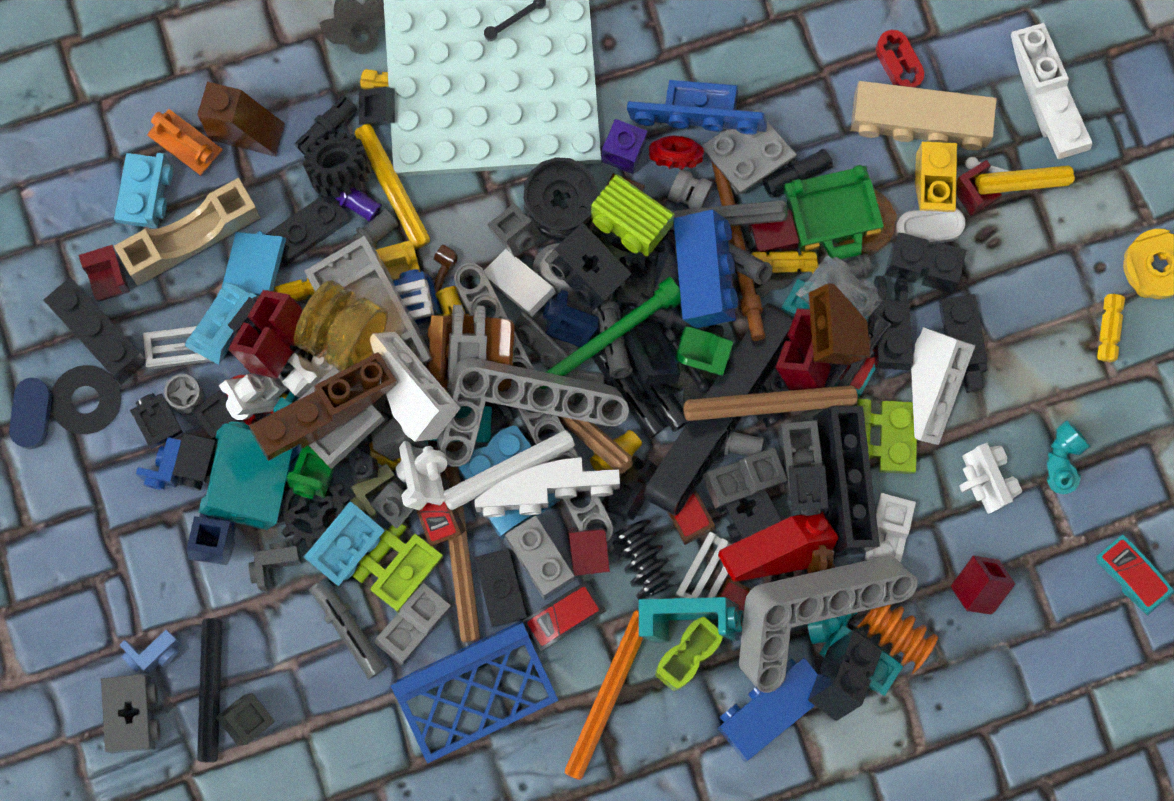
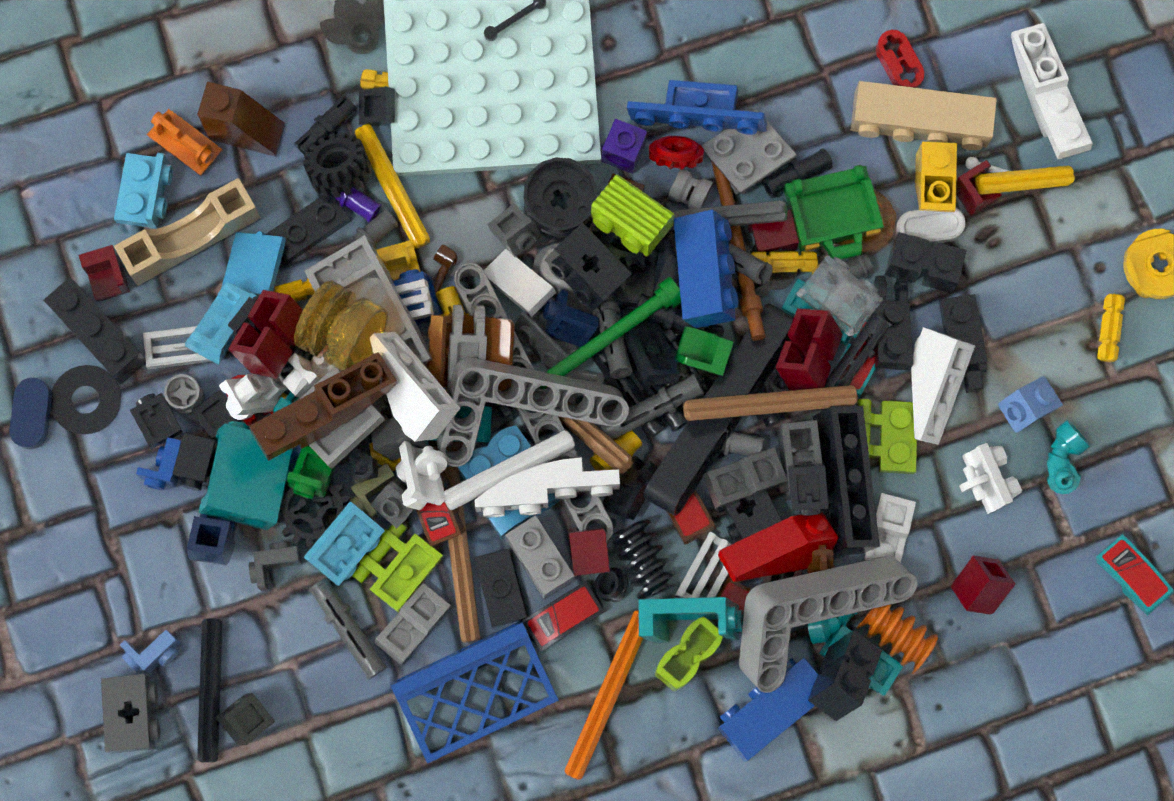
reddish brown slope [809,283,871,365] -> none
none -> black plate [595,567,629,603]
none -> dark grey pin [600,374,704,440]
none -> medium blue bracket [998,376,1063,433]

